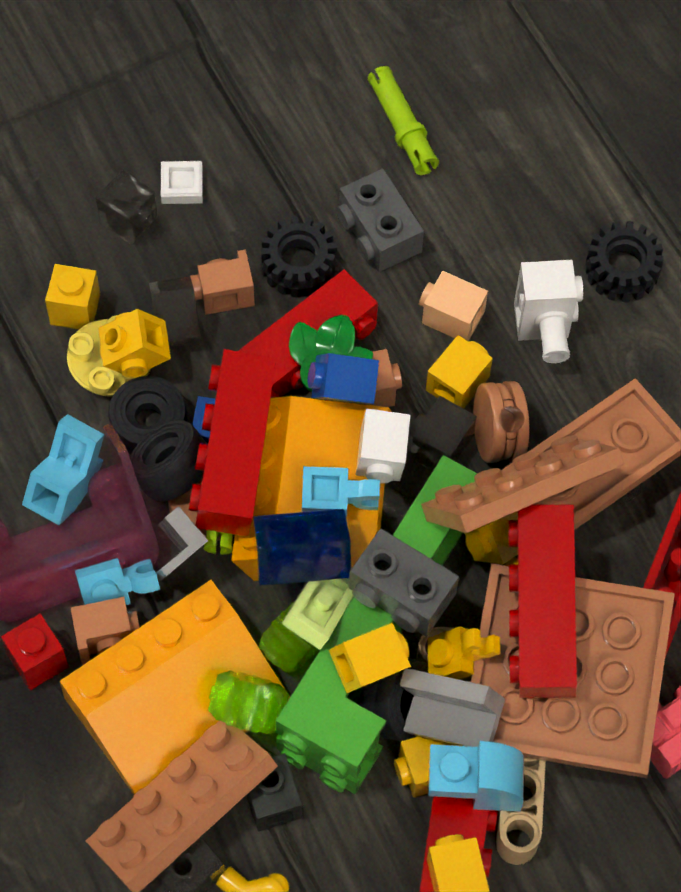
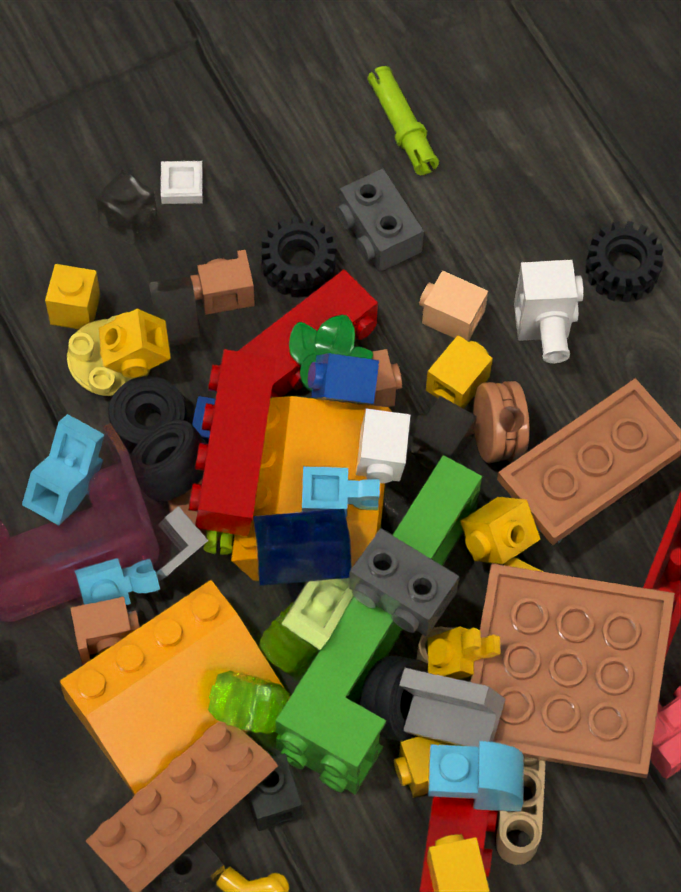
red brick [1,613,69,690] -> none
yellow brick [329,622,411,694] -> none
nougat plate [421,436,624,533] -> none
red brick [509,504,577,698] -> none

